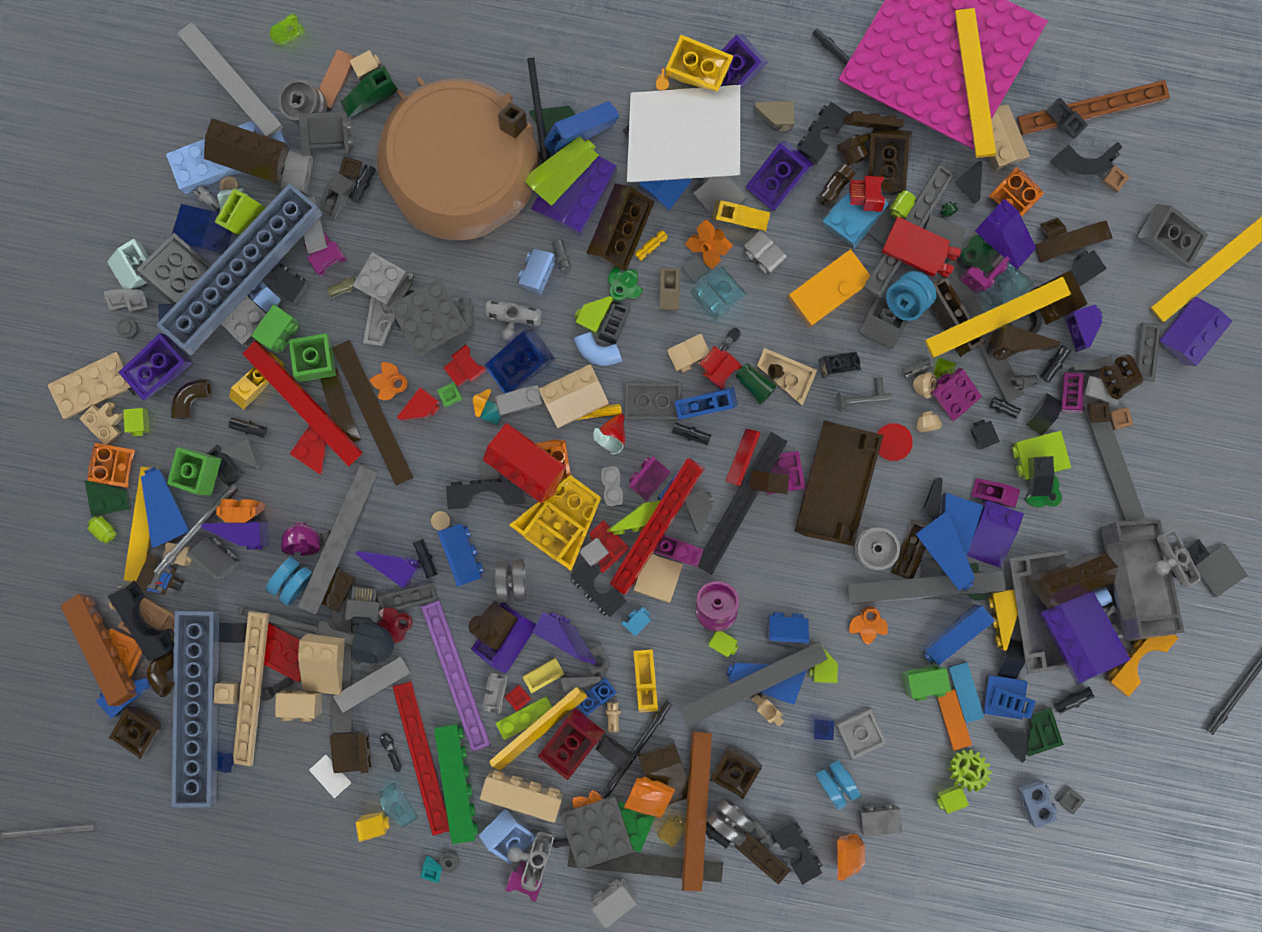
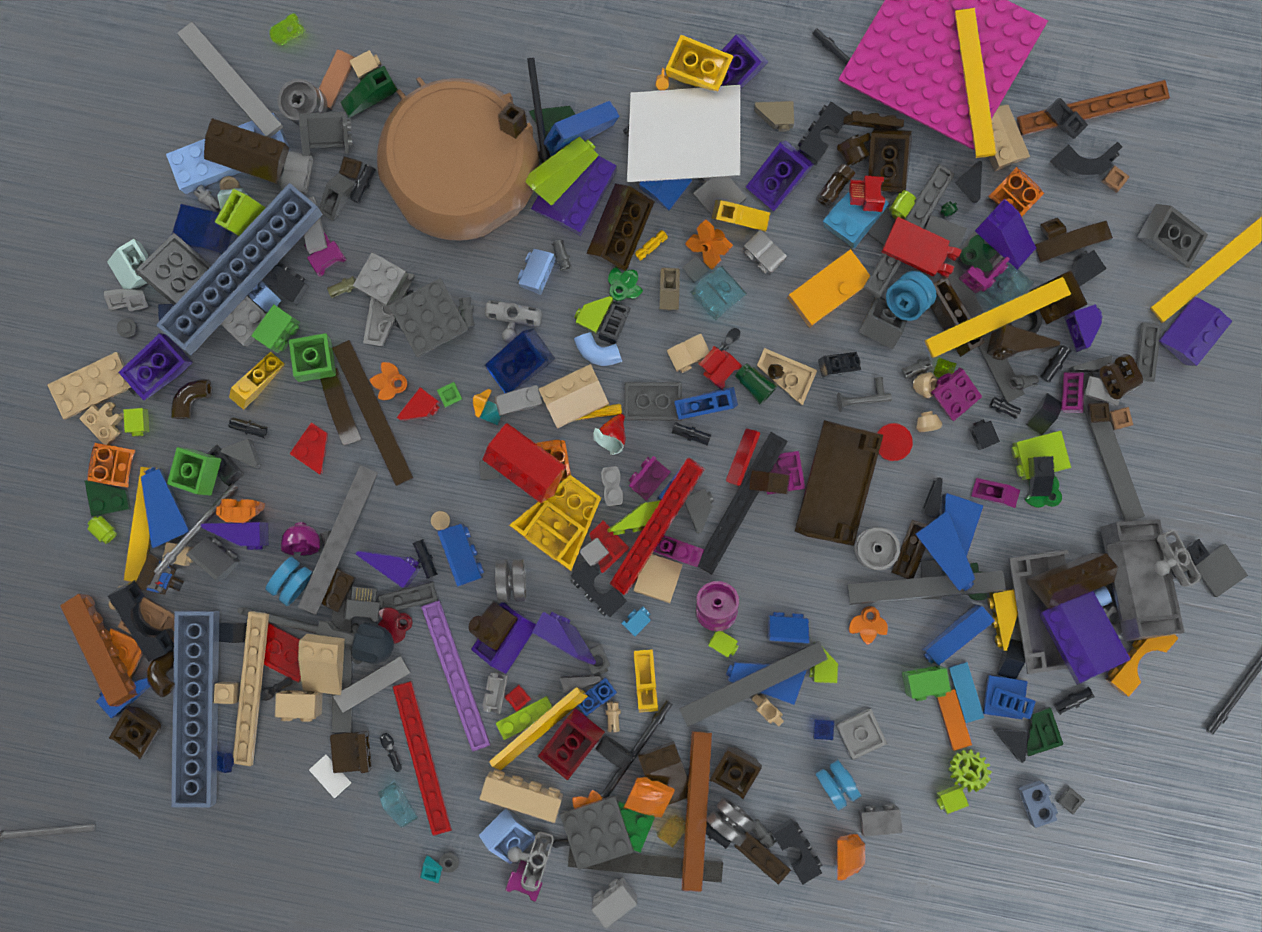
red tile [242,340,363,467] -> none
yellow slope [356,812,390,842] -> none
green brick [434,723,479,844] -> none
red piece [443,345,487,387] -> none
black arch [446,478,526,509] -> none
light yellow tile [522,658,565,694] -> none
dark purple slope [967,501,1024,568] -> none

